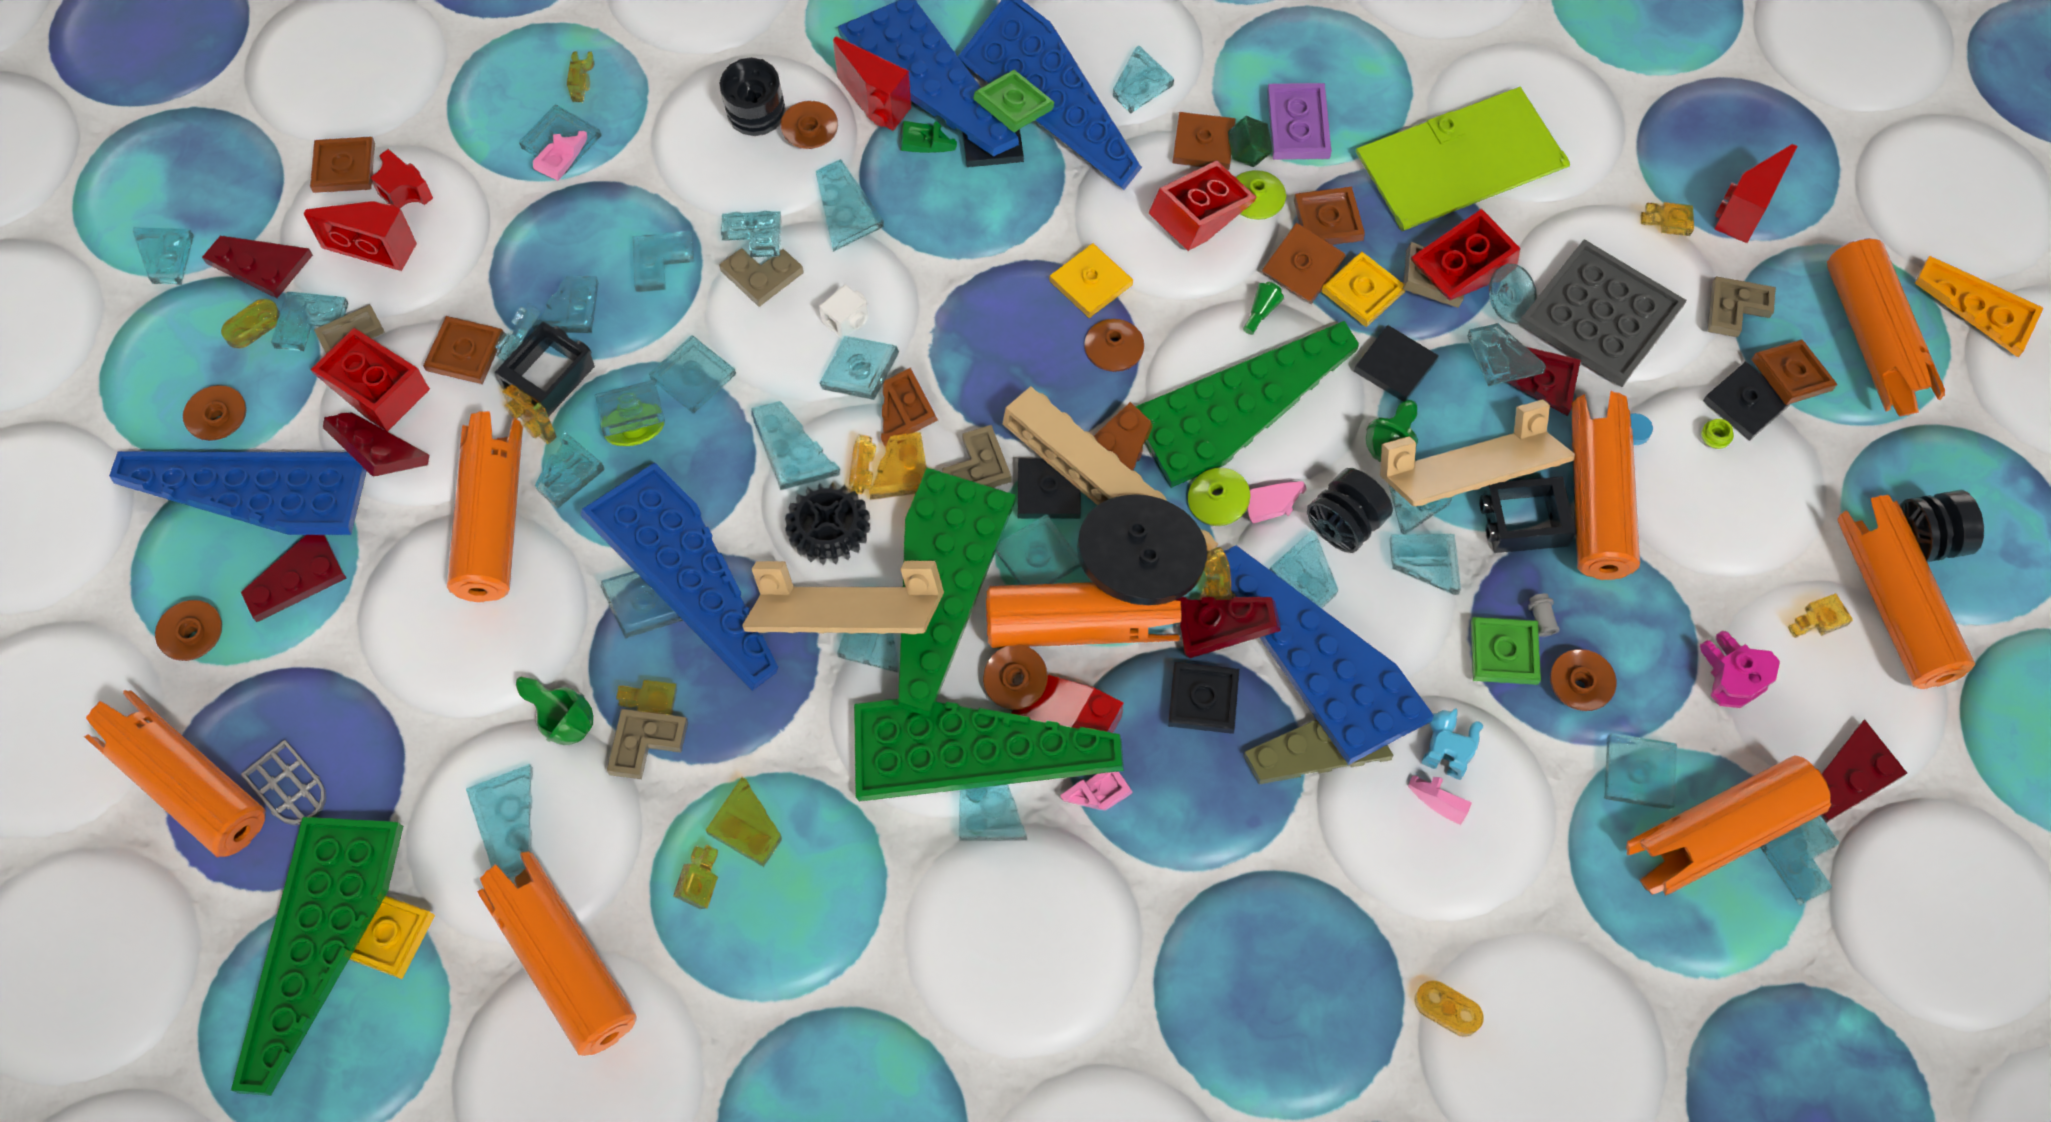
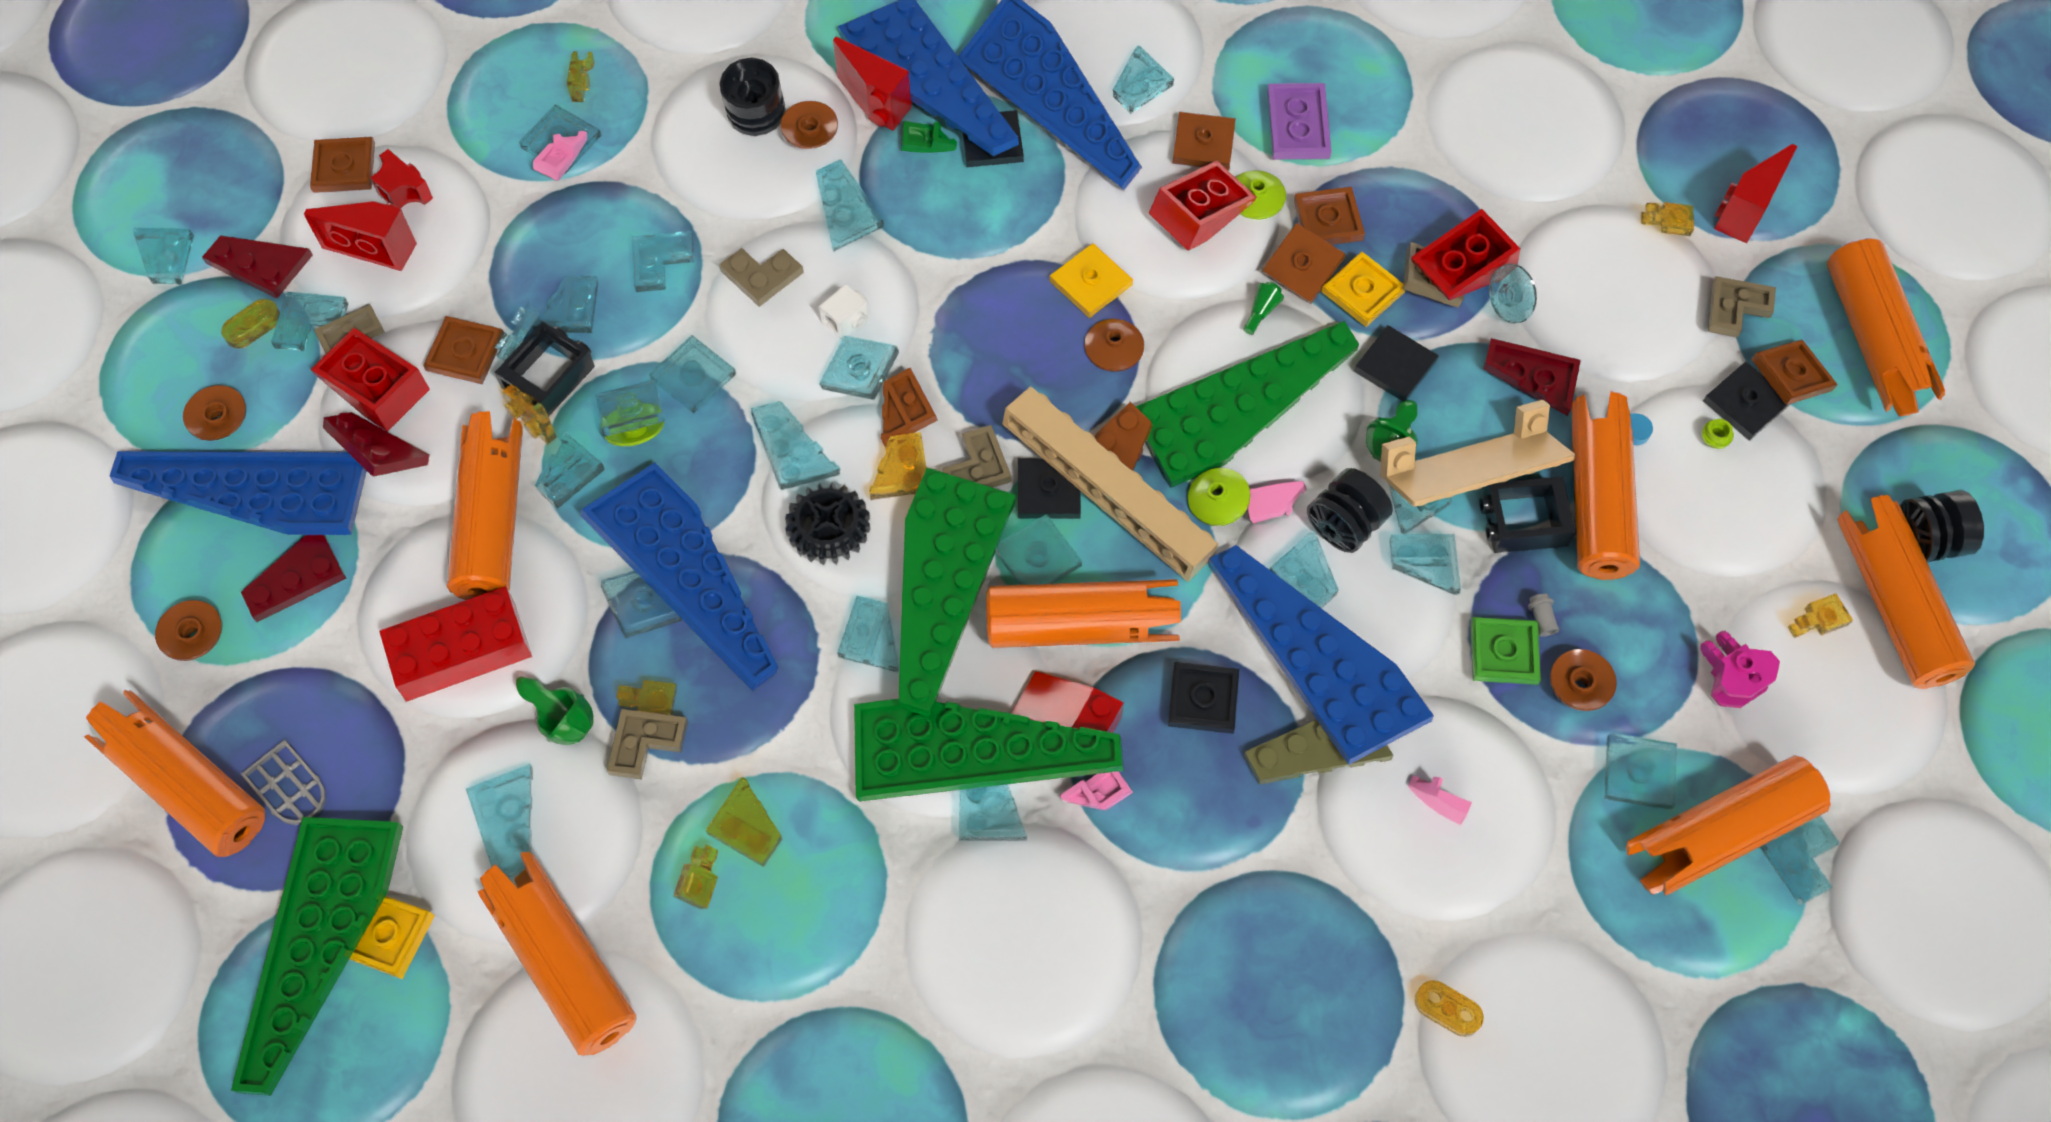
clear light blue plate [721,211,782,258] -> none
tan bracket [742,561,944,634] -> none
clear yellow plate [848,434,876,494] -> none
bright green plate [973,70,1055,132] -> none
dark orange dish [983,645,1048,710] -> none
black plate [1077,494,1207,605] -> none
dark red wing [1177,597,1281,659] -> none
clear yellow plate [1204,547,1232,600] -> none
clear green brick [1228,115,1273,167] -> none
lime door [1355,86,1570,231] -> none
medium azure animal [1422,708,1483,780] -> none
clear light blue wing [1467,323,1546,386] -> none
dark grey plate [1519,239,1687,387] -> none
dark red wing [1818,719,1907,824] -> none
light orange wing [1915,256,2044,357] -> none
none -> red brick [379,586,533,702]

